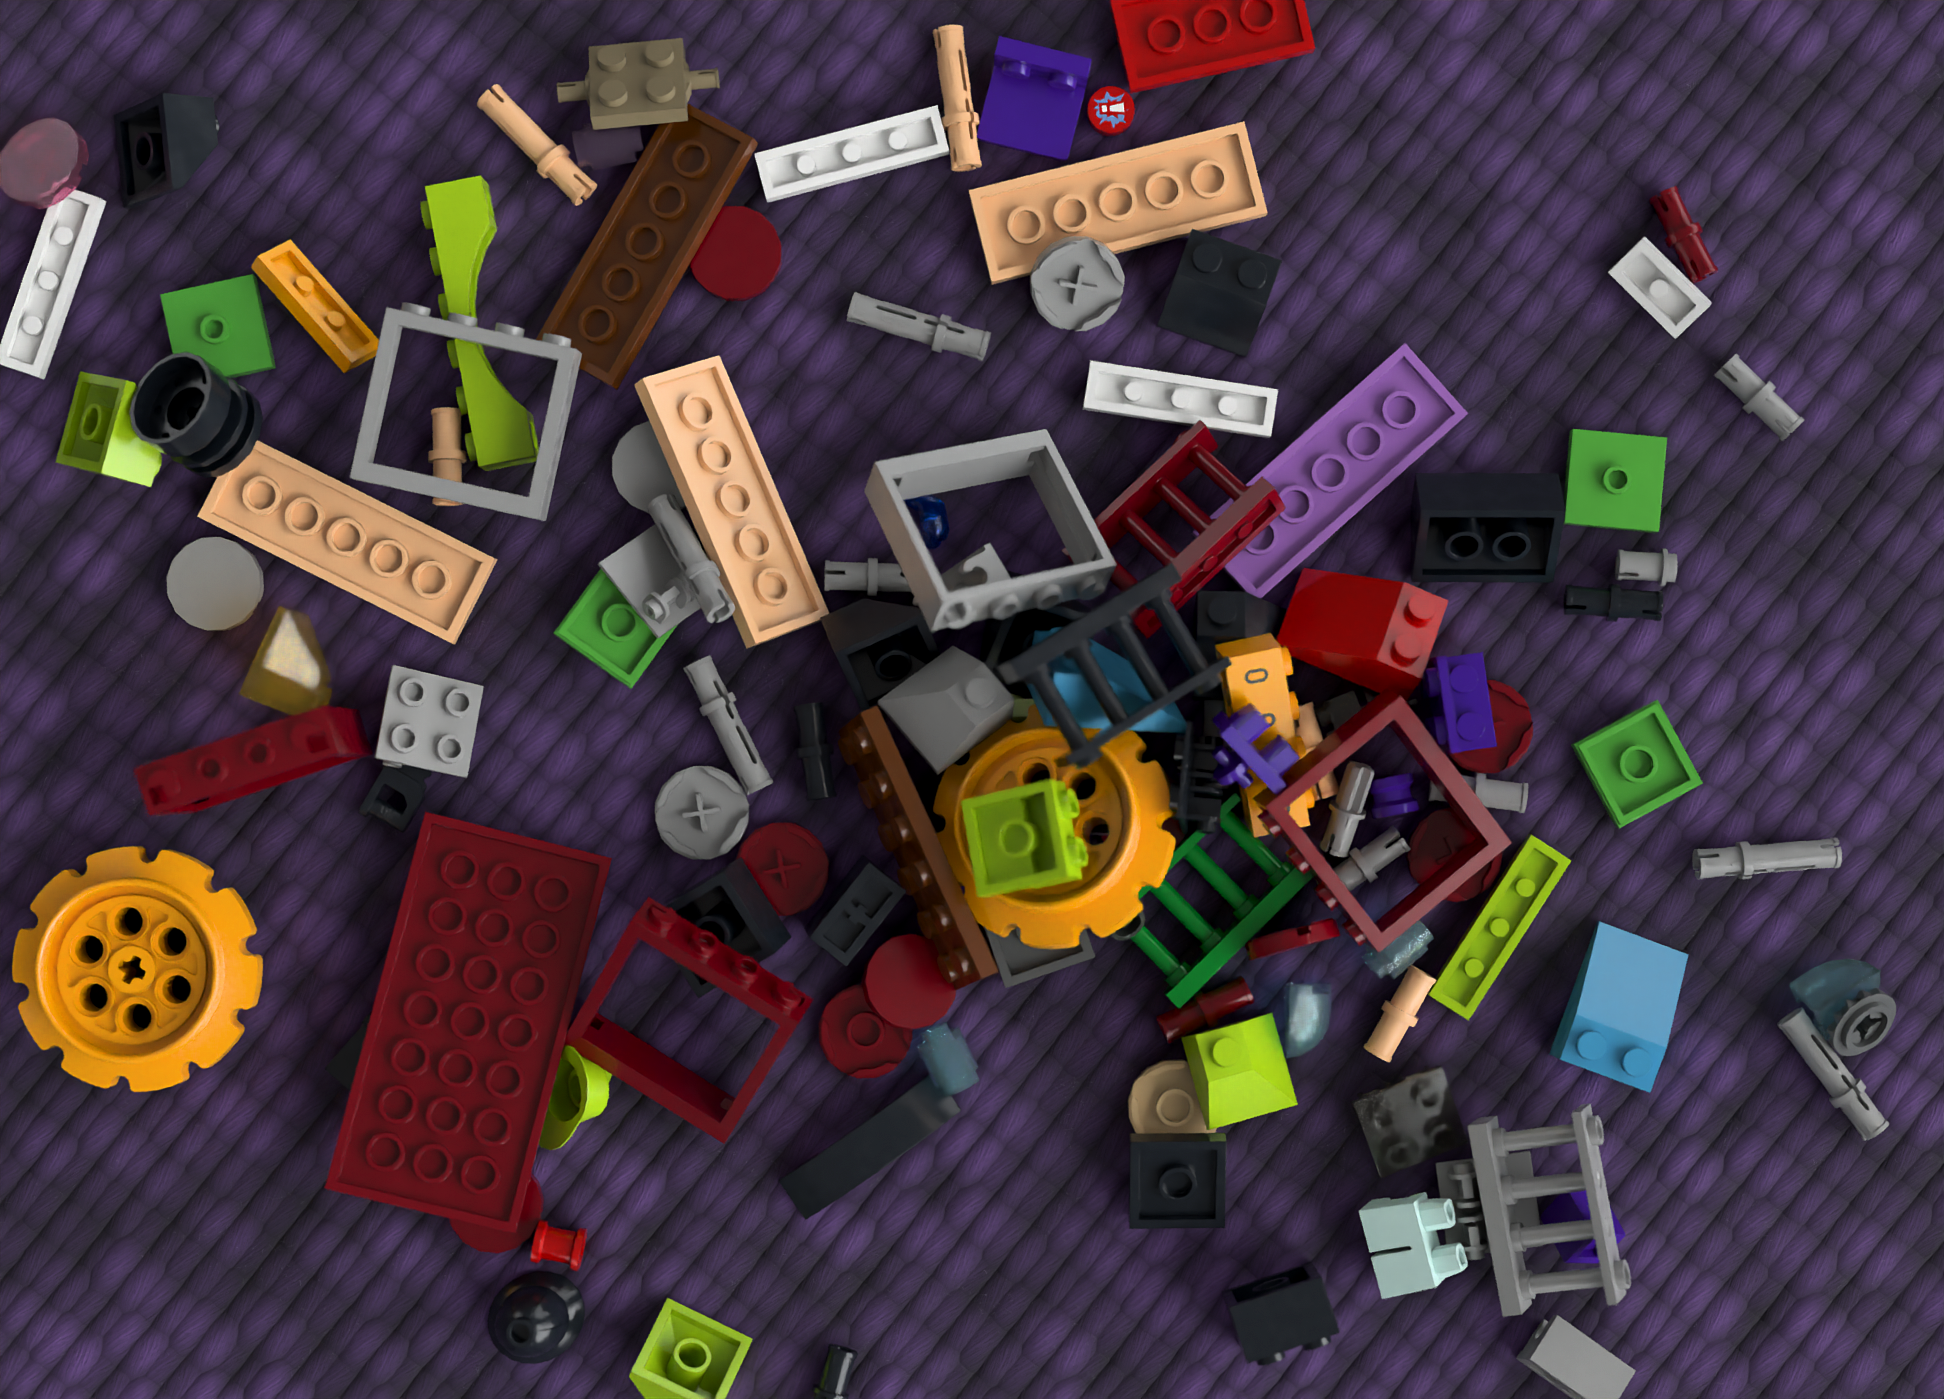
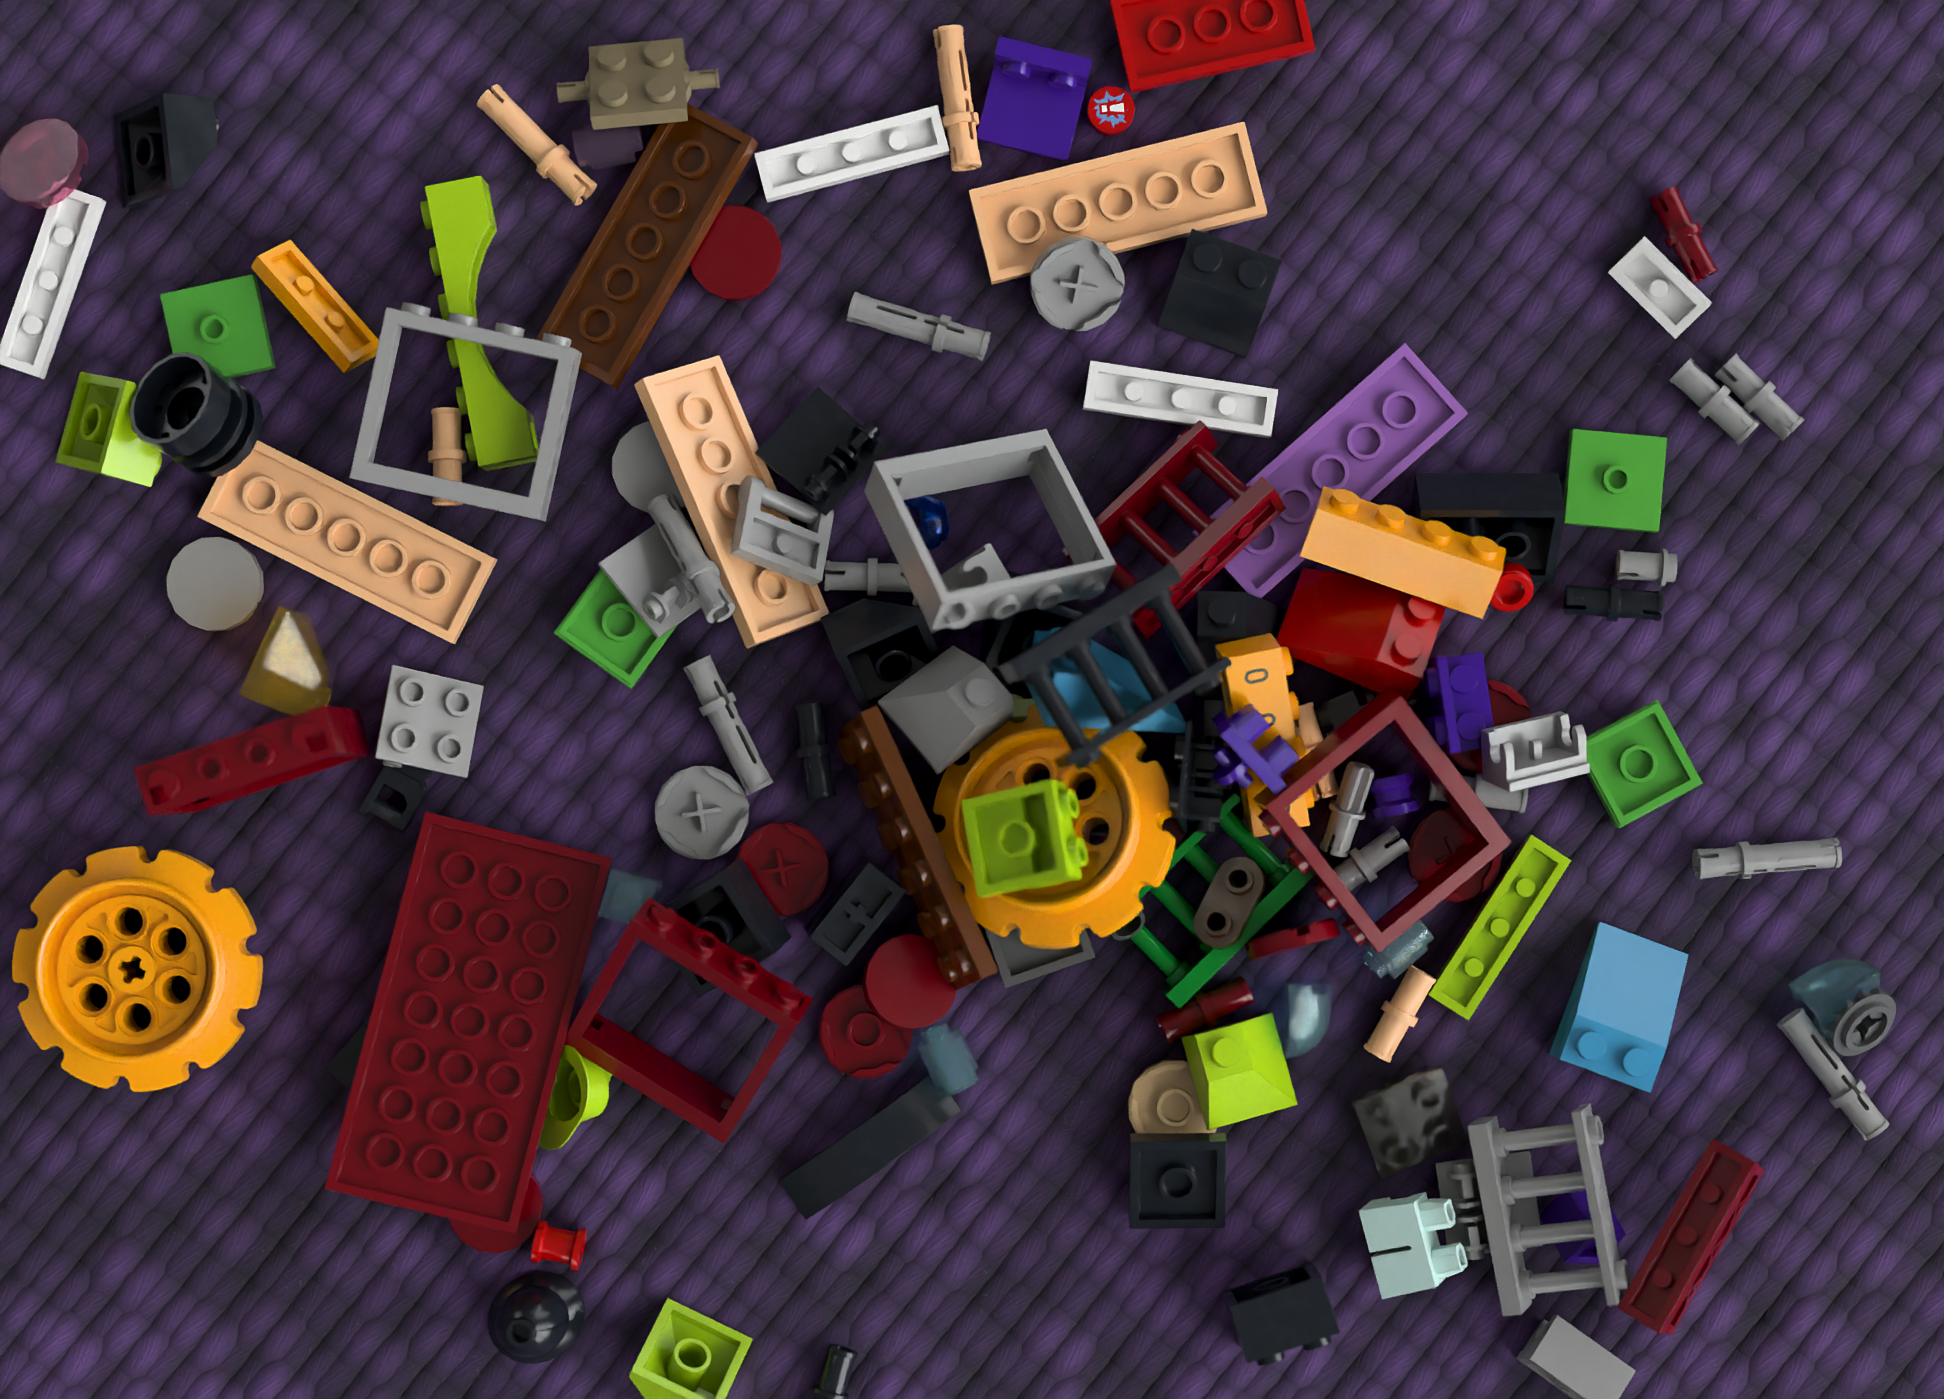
none -> clear light blue brick [598,868,663,924]
none -> light grey plate [730,475,834,586]
none -> black hinge [755,387,888,516]
none -> dark brown plate [1194,857,1265,950]
none -> light orange brick [1300,486,1506,619]
none -> light grey hinge [1481,711,1590,792]
none -> red tile [1490,562,1534,612]
none -> dark red fence [1617,1138,1765,1335]
none -> light grey pin [1669,358,1760,445]

